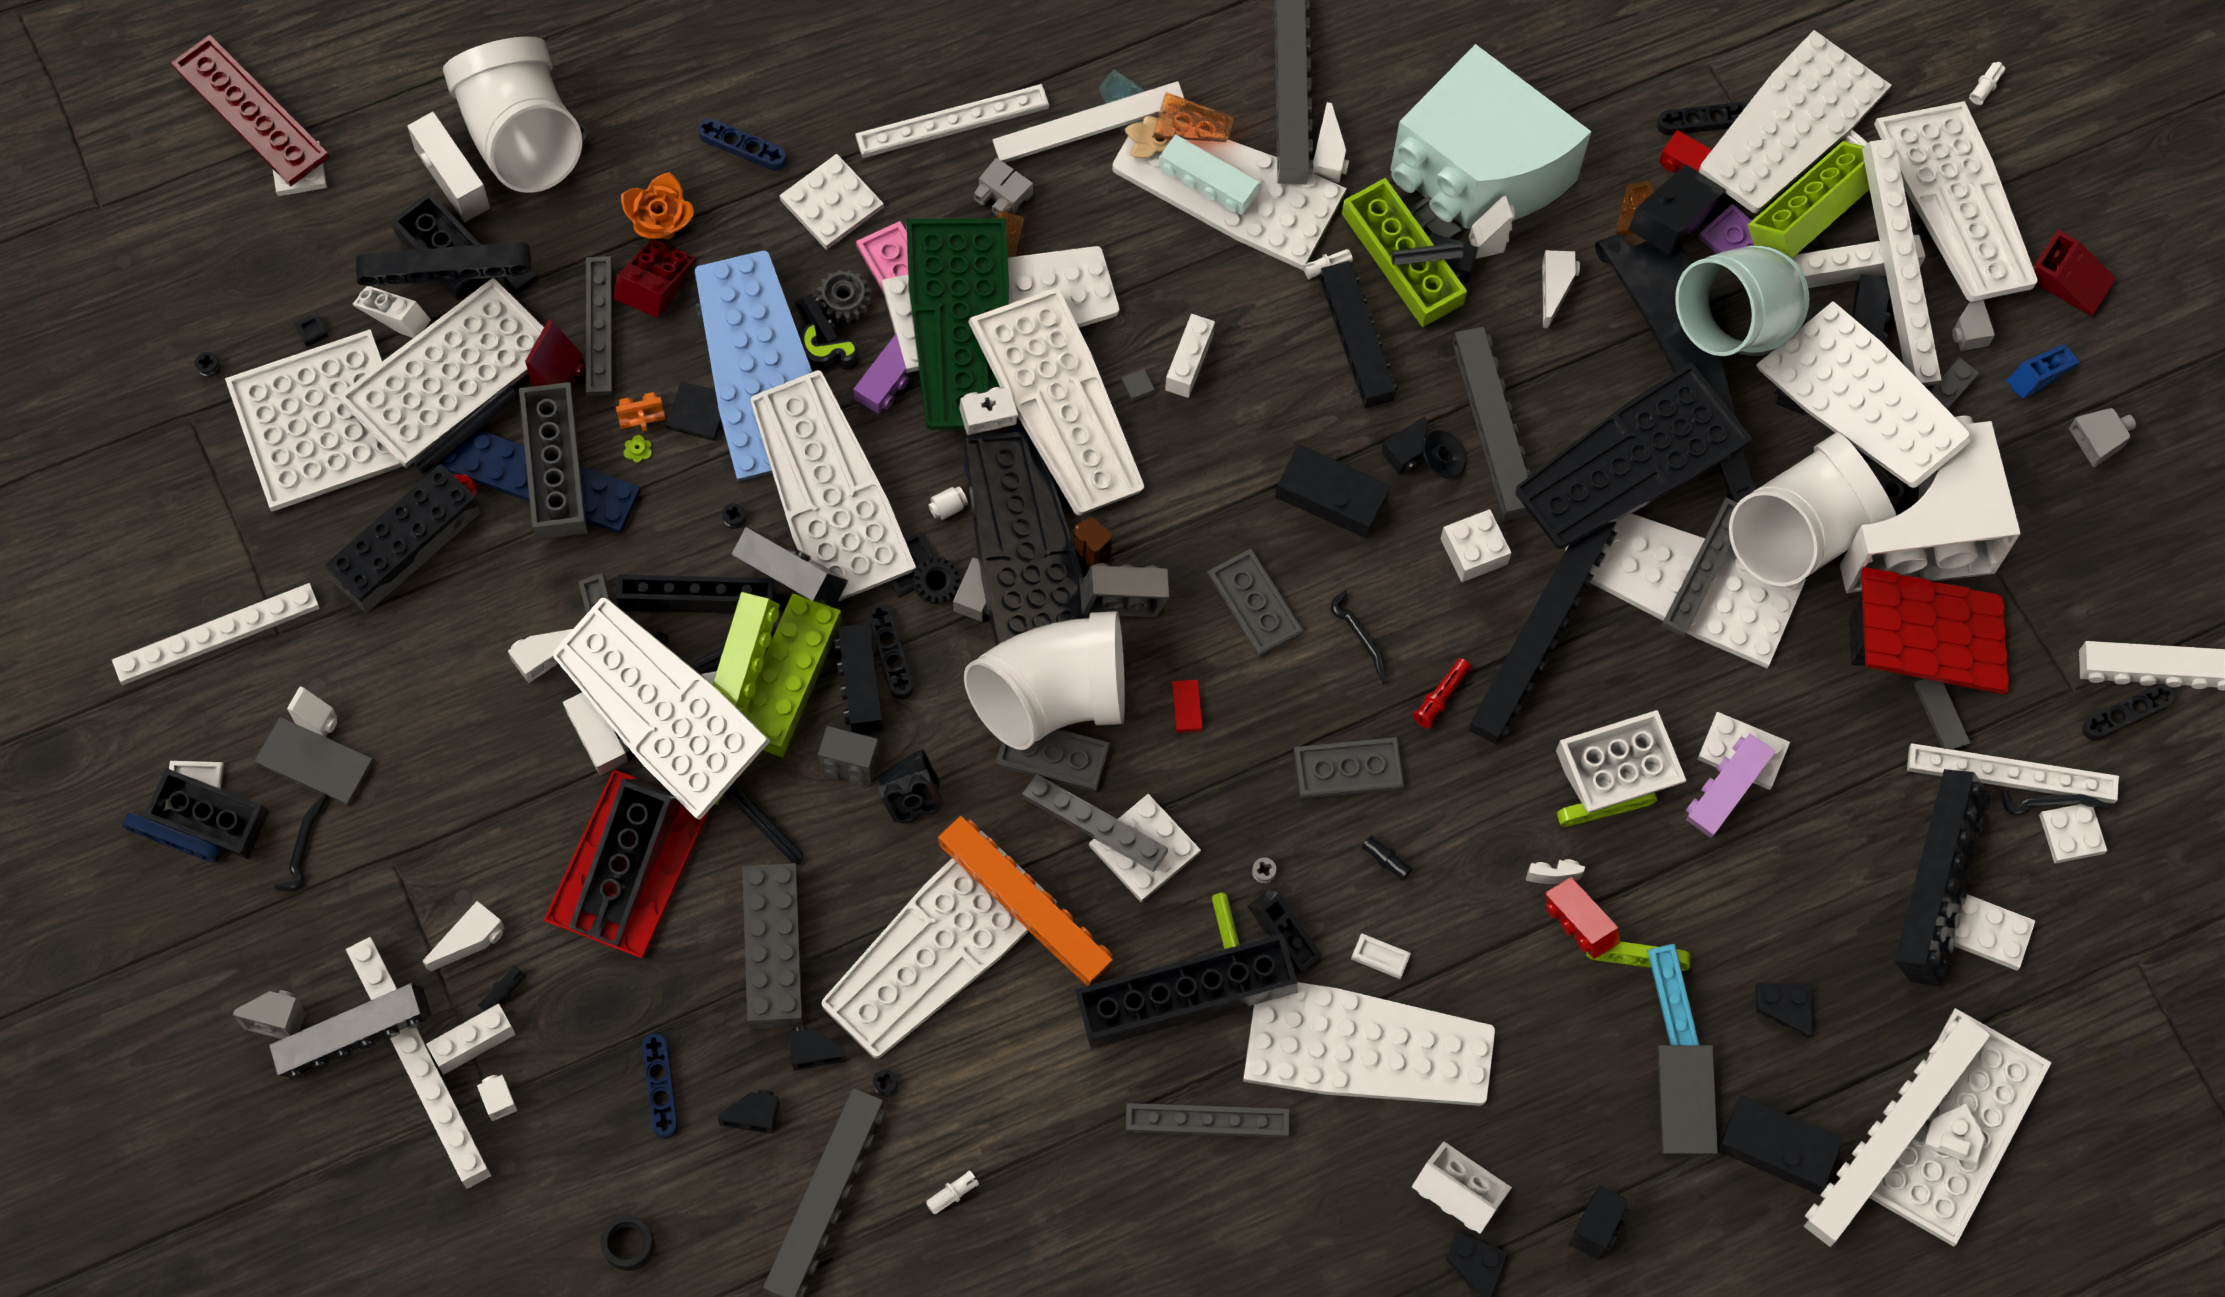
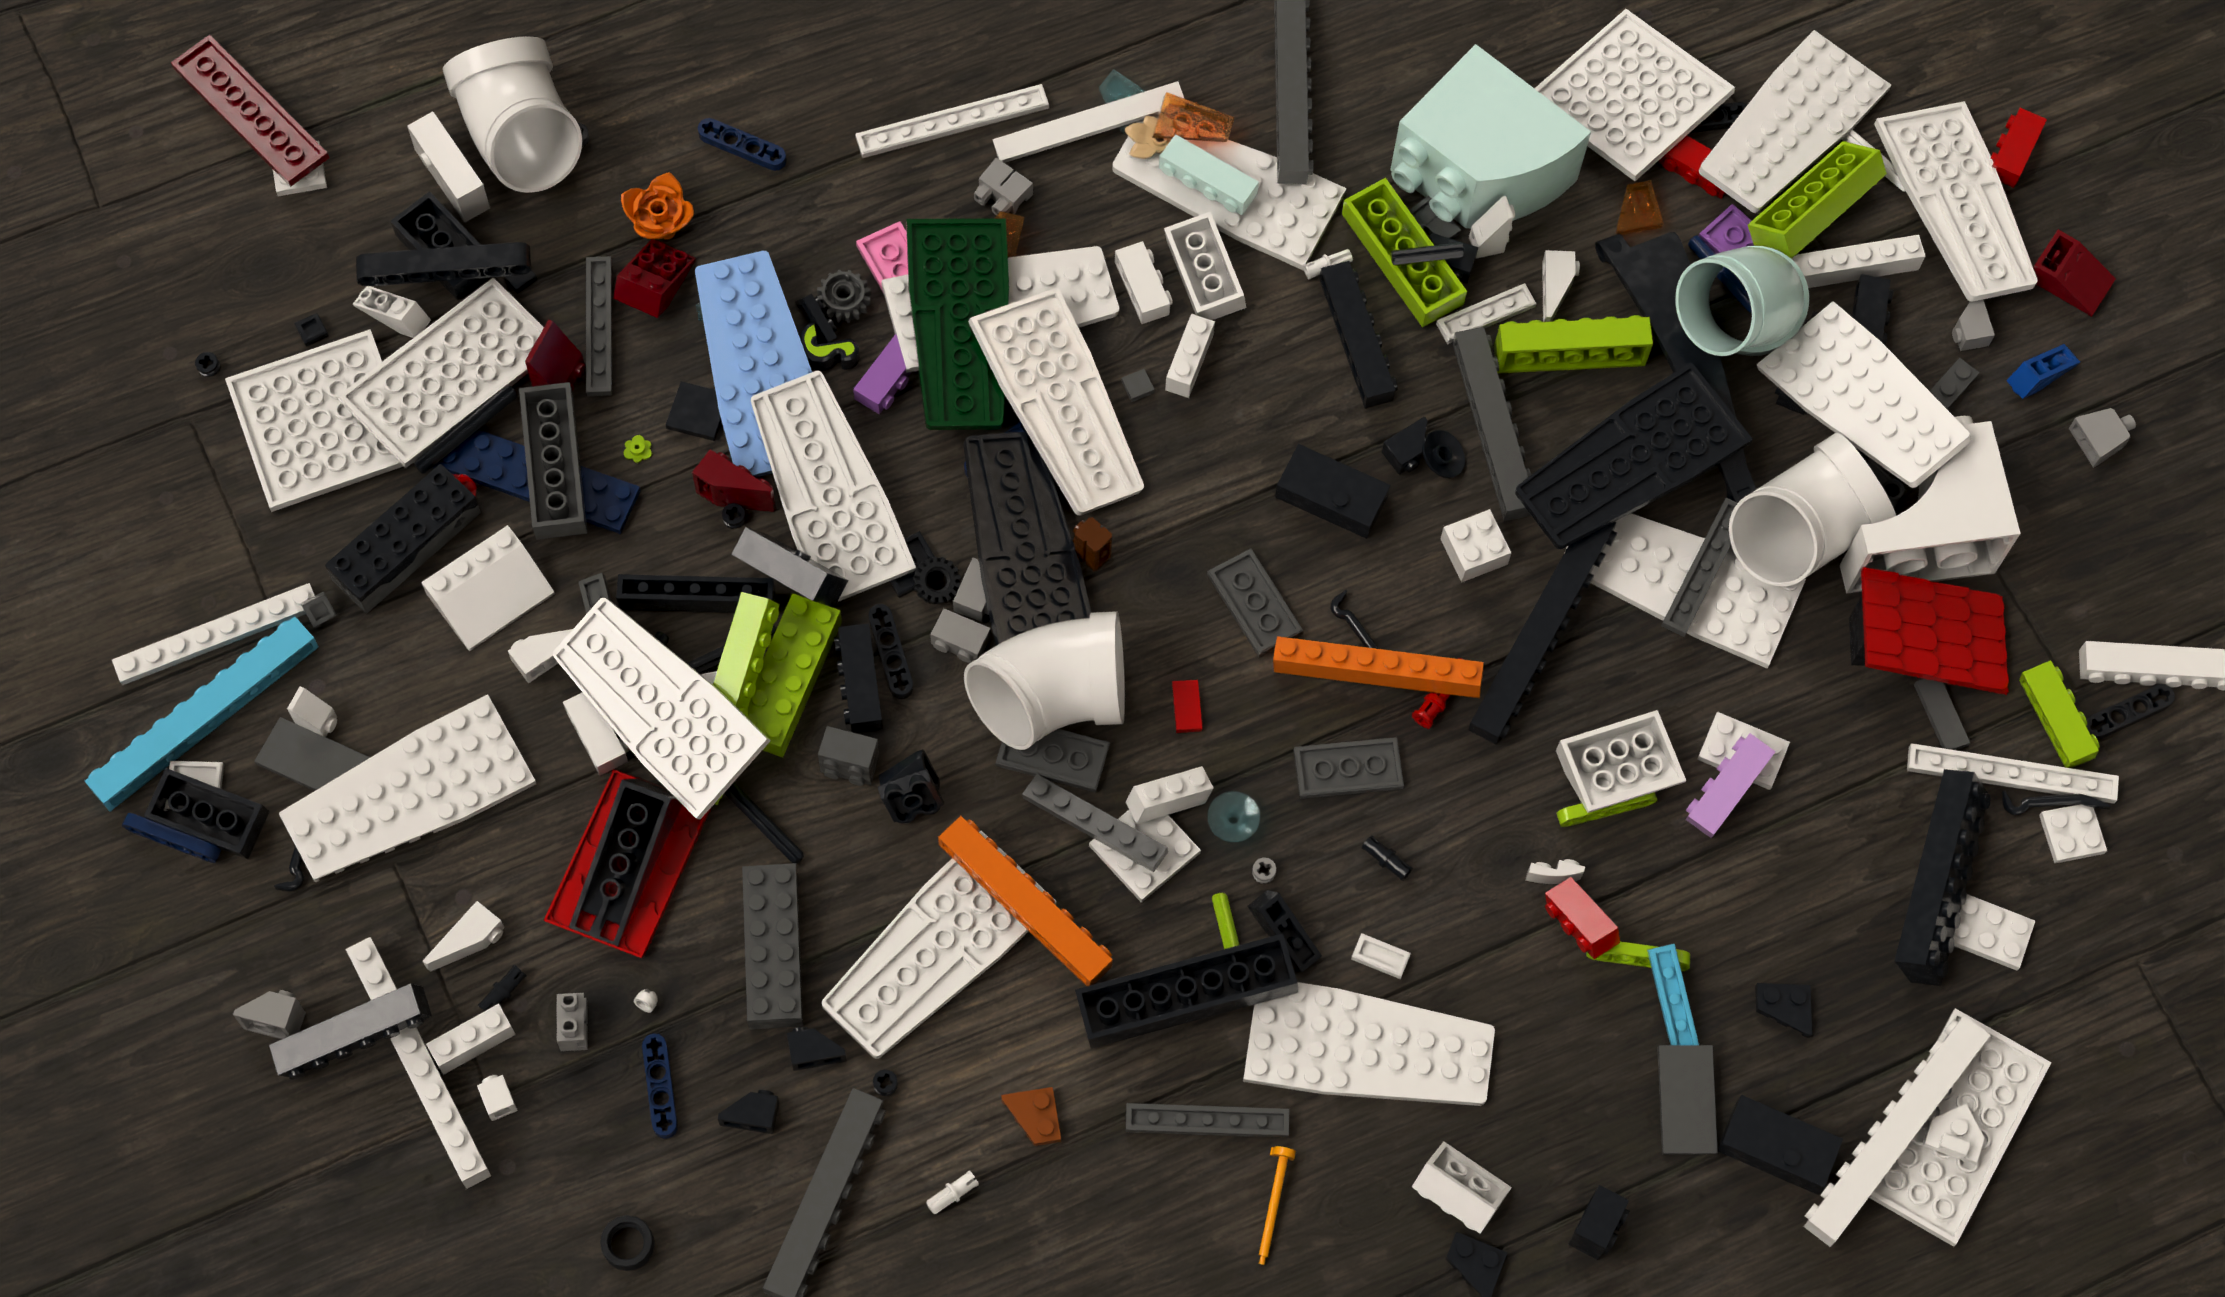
orange hips [616,392,666,432] -> none
white plate [779,154,884,250] -> none
white brick [928,487,968,520] -> none
white brick [959,387,1018,435] -> none
dark grey brick [1080,563,1169,618] -> none
white slope [1313,102,1349,183] -> none
black brick [1628,164,1726,255] -> none
white brick [1862,138,1941,387] -> none
white axle [1969,62,2005,105] -> none
none -> medium azure brick [85,616,319,811]
none -> white wing [279,694,536,882]
none -> dark grey tile [301,591,336,627]
none -> white slope [421,525,555,651]
none -> light grey hips [557,993,588,1051]
none -> white hinge [634,989,658,1013]
none -> dark red slope [692,449,776,512]
none -> light grey brick [930,608,991,663]
none -> dark orange wing [1001,1087,1061,1146]
none -> white brick [1115,241,1173,324]
none -> white brick [1126,766,1213,824]
none -> white brick [1164,211,1246,320]
none -> clear light blue dish [1207,791,1260,842]
none -> light orange piece [1259,1146,1296,1265]
none -> orange brick [1273,636,1484,698]
none -> white tile [1436,283,1536,344]
none -> lime brick [1494,315,1653,373]
none -> white plate [1534,9,1735,181]
none -> dark blue axle [1688,235,1752,313]
none -> red brick [1990,107,2047,188]
none -> lime brick [2019,660,2099,768]

